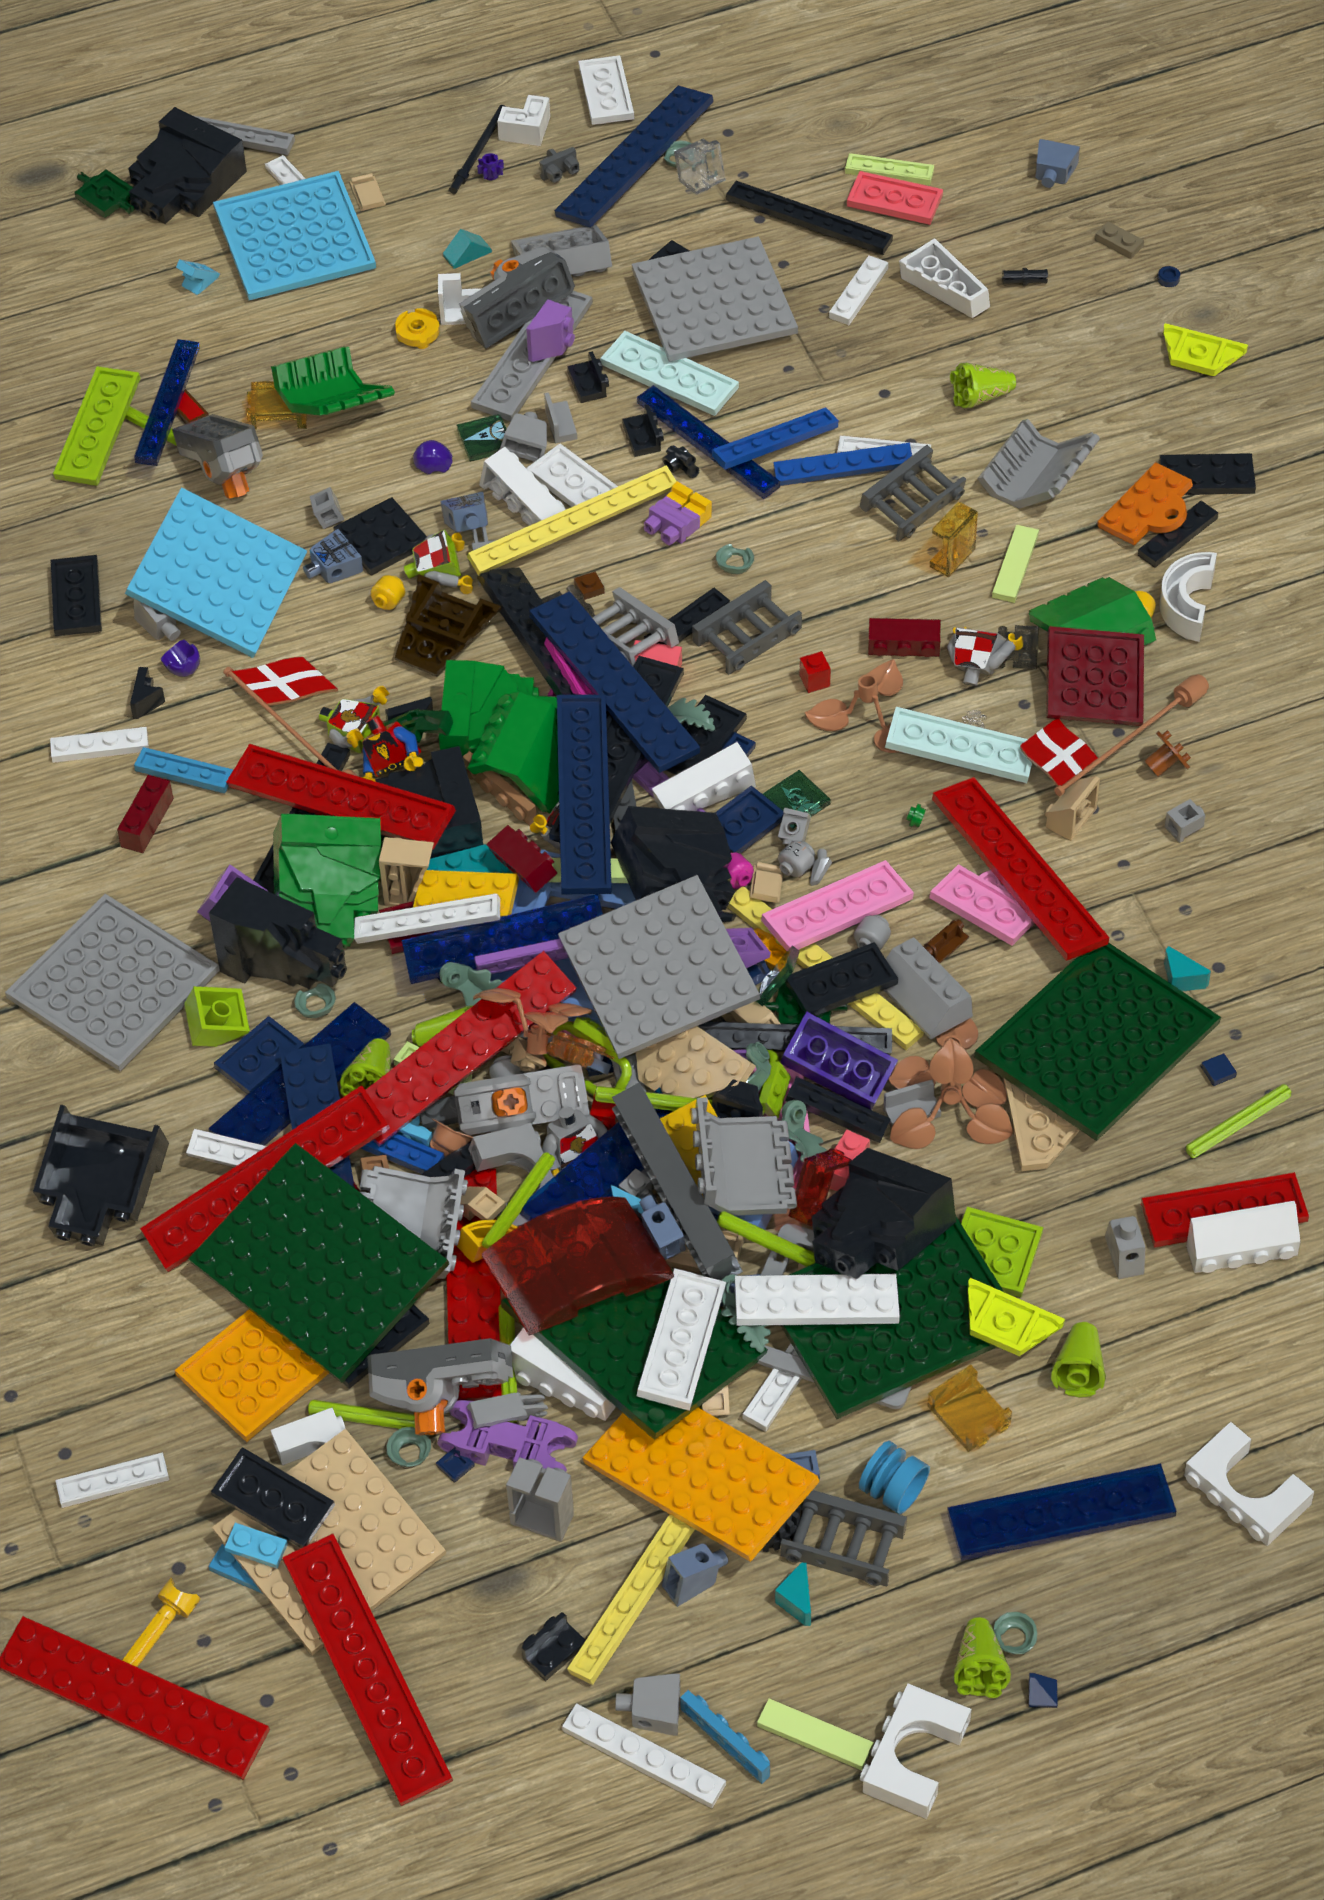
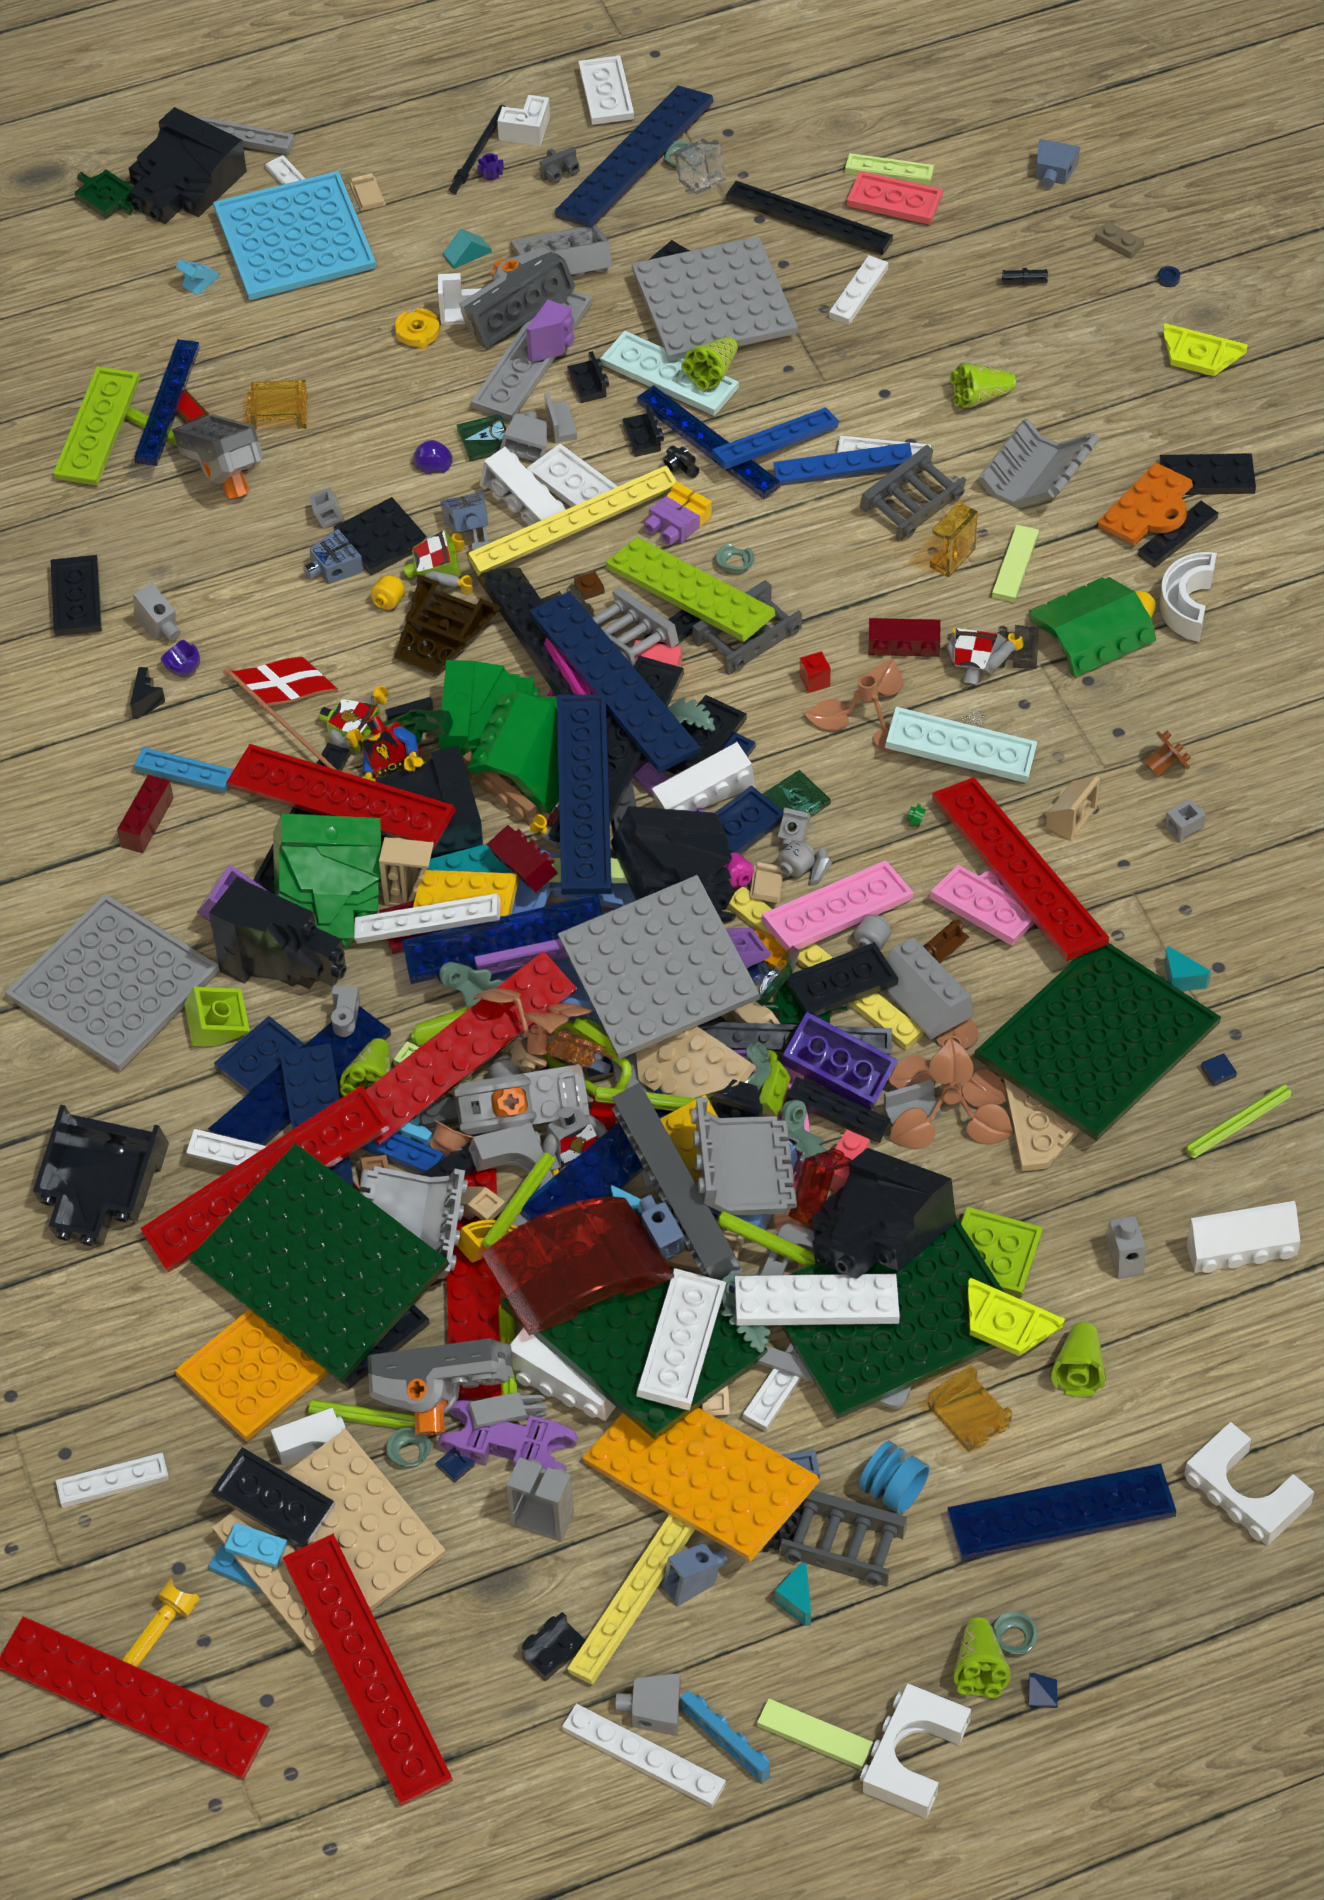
white plate [50,727,149,763] -> none
medium azure plate [125,487,307,658] -> none
green hinge [271,346,395,416] -> none
sand green piece [294,983,336,1018] -> none
light grey brick [619,1169,656,1200] -> none
white wedge [899,238,990,318] -> none
flag [1020,674,1209,796] -> none
dark red plate [1046,626,1144,726] -> none
red plate [1141,1172,1309,1248] -> none
none -> light grey leg [331,985,360,1037]
none -> lime plate [605,537,776,642]
none -> lime cone [681,336,738,391]

